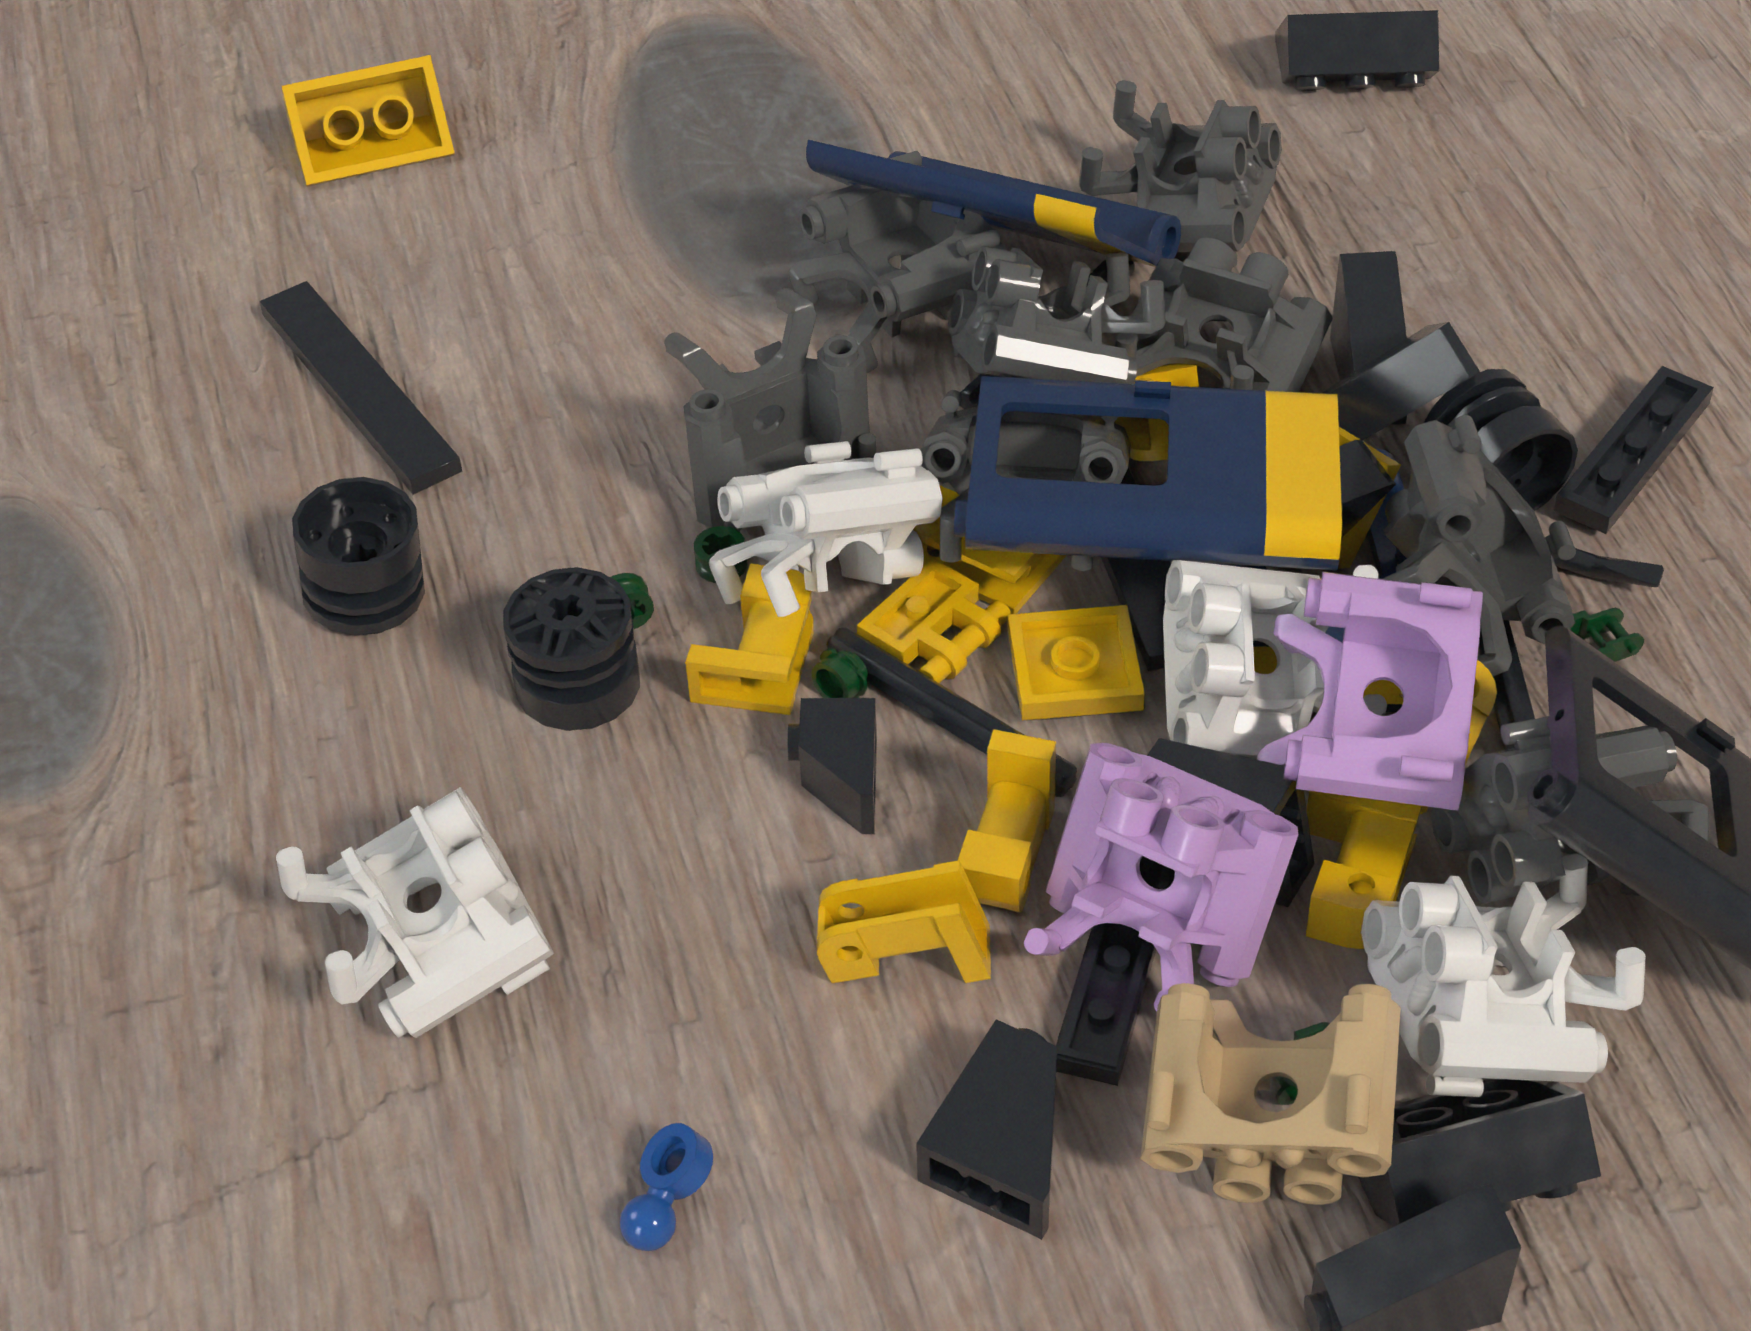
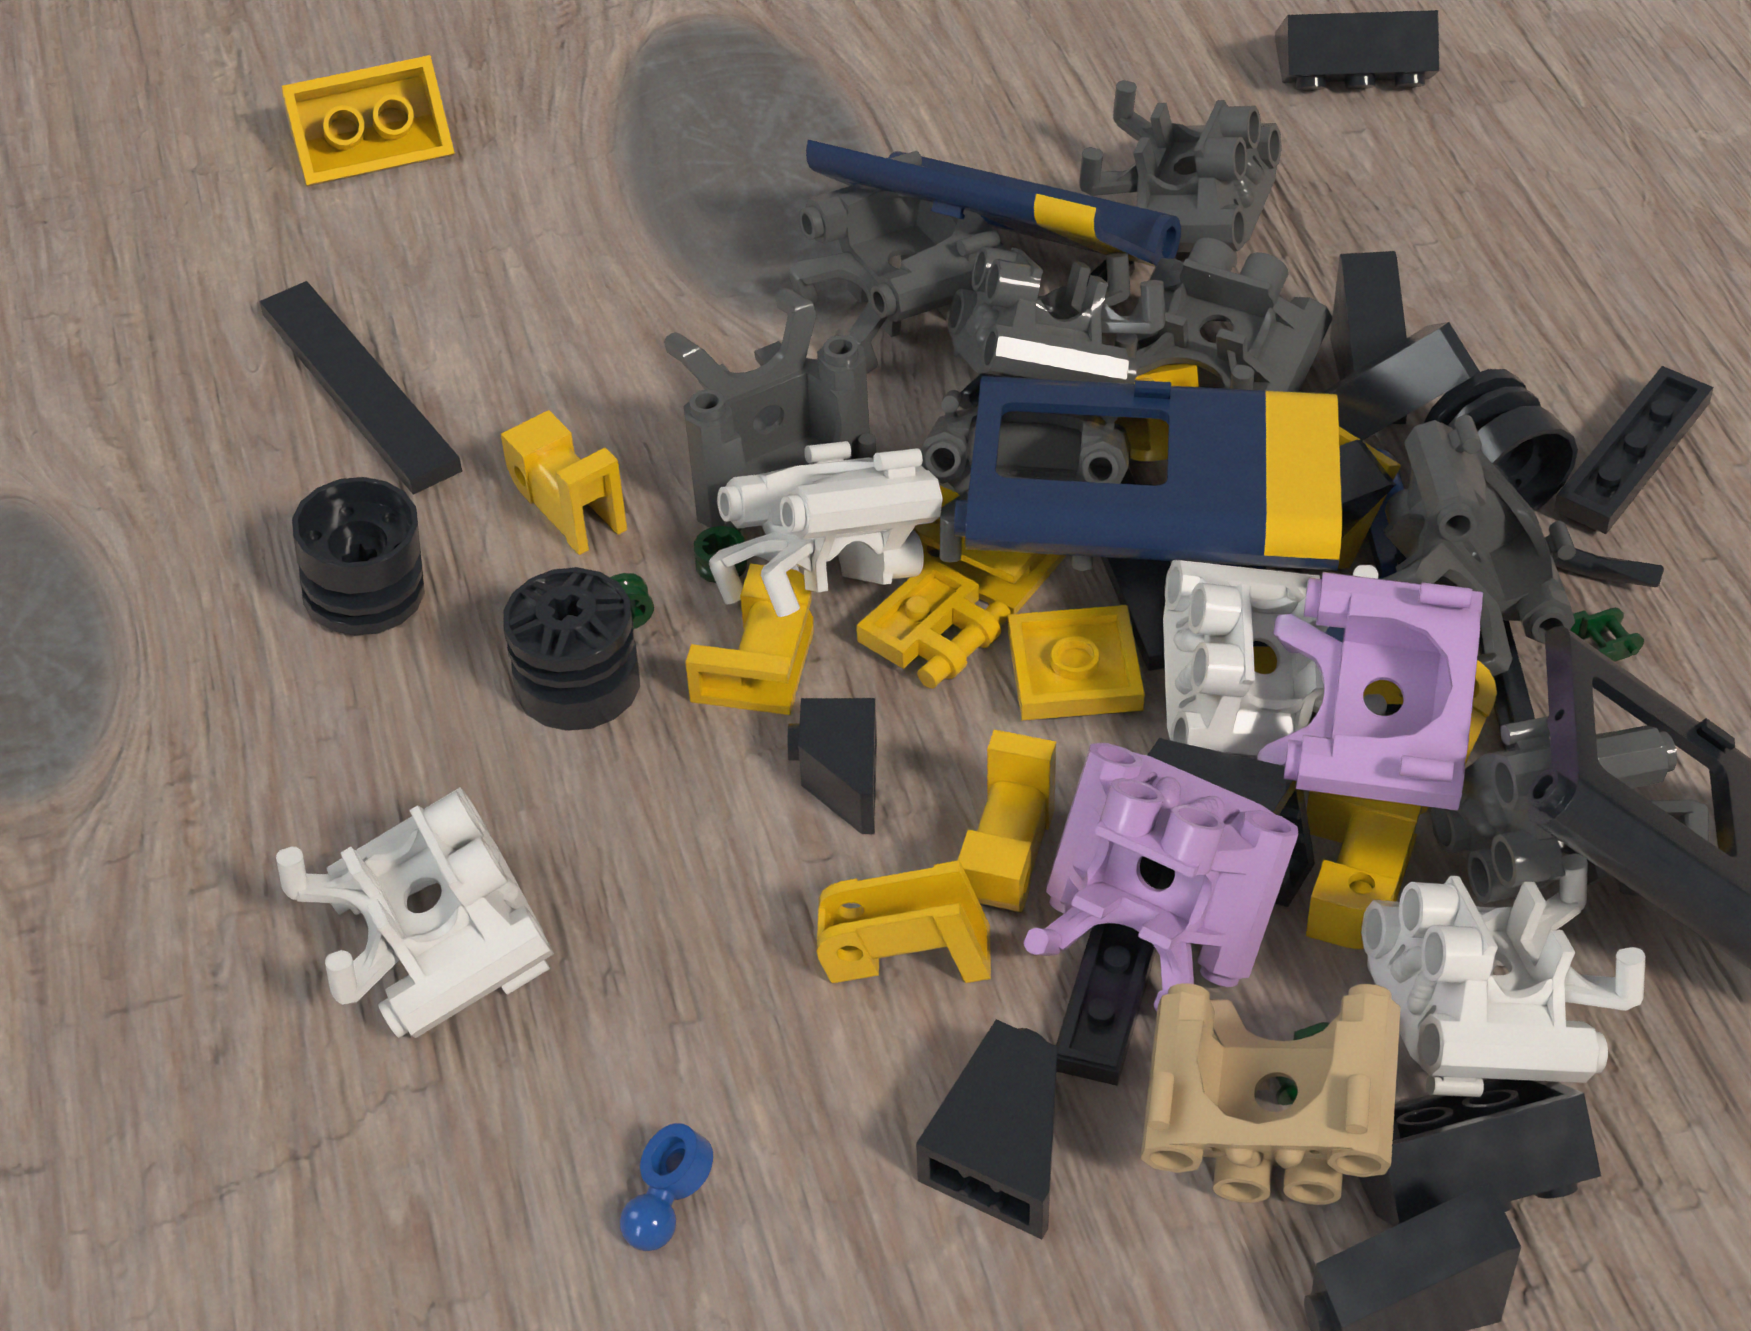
dark green plate [811,648,867,698] -> none
black axle [826,627,1077,797] -> none
none -> yellow piece [501,410,627,555]

